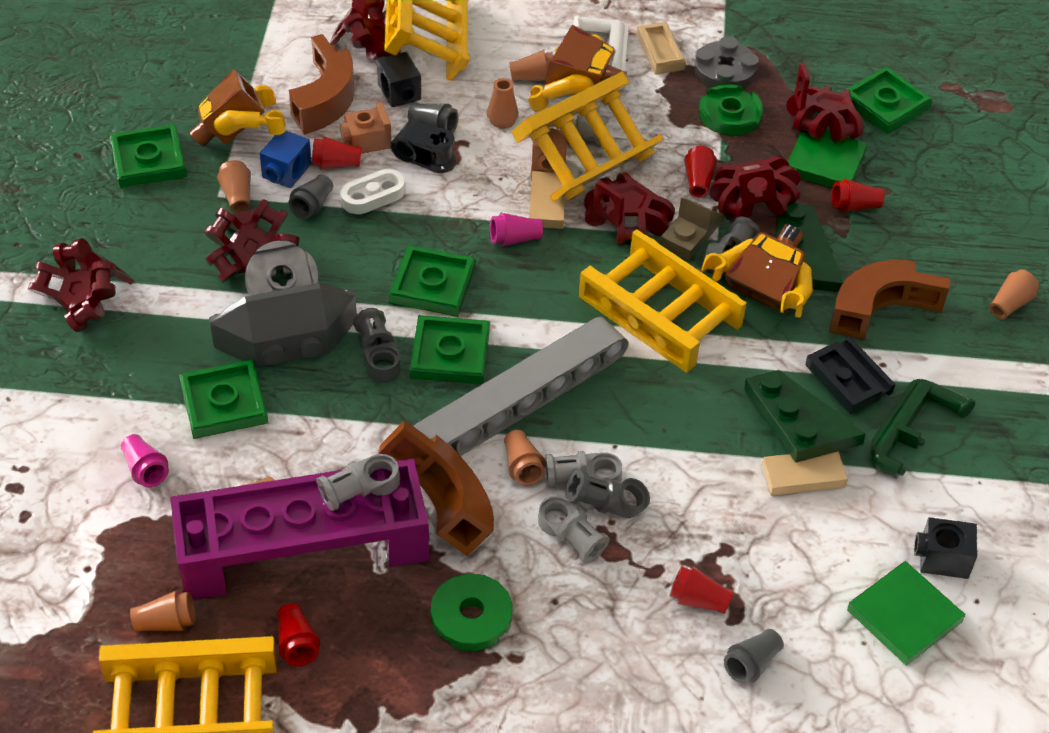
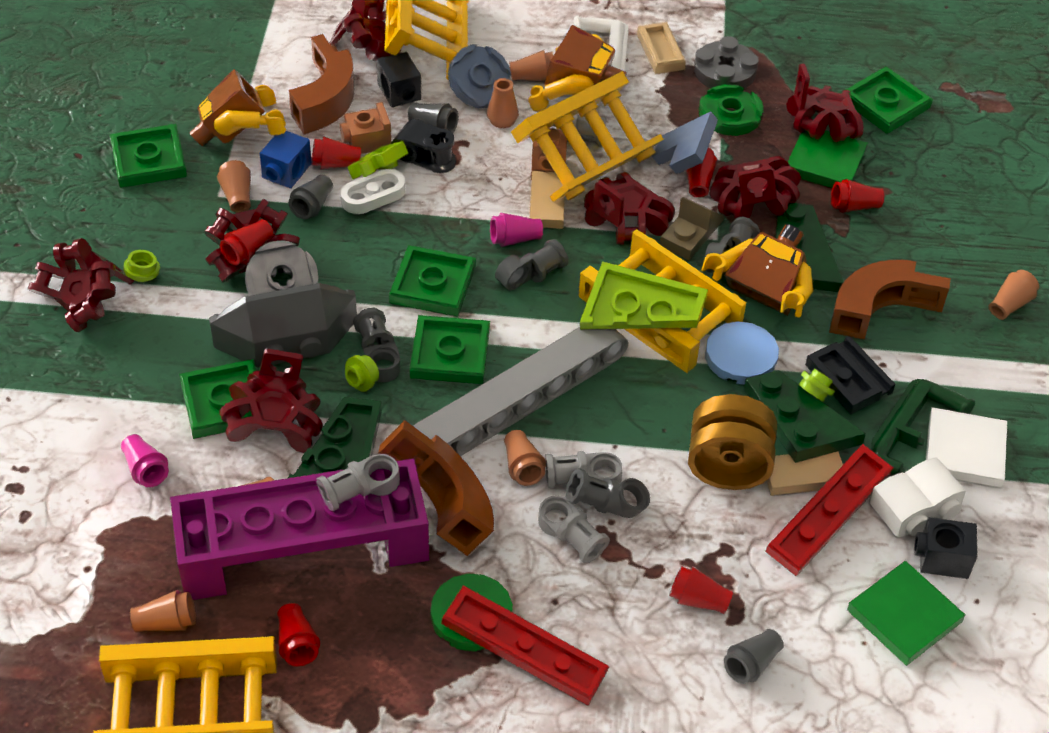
none -> lime plate [123,250,160,282]
none -> dark red piece [219,349,323,453]
none -> red cone [220,219,274,266]
none -> dark green wing [288,397,382,478]
none -> lime plate [345,355,379,392]
none -> lime plate [347,141,408,180]
none -> red tile [441,585,610,706]
none -> sand blue tile [448,44,511,109]
none -> dark grey connector [495,239,569,290]
none -> lime wing [580,261,708,330]
none -> sand blue tile [652,111,718,174]
none -> pearl gold wheel [688,394,777,490]
none -> light blue tile [705,321,779,385]
none -> red tile [765,444,894,577]
none -> lime plate [798,368,835,401]
none -> white brick [870,458,966,538]
none -> white tile [926,407,1007,488]

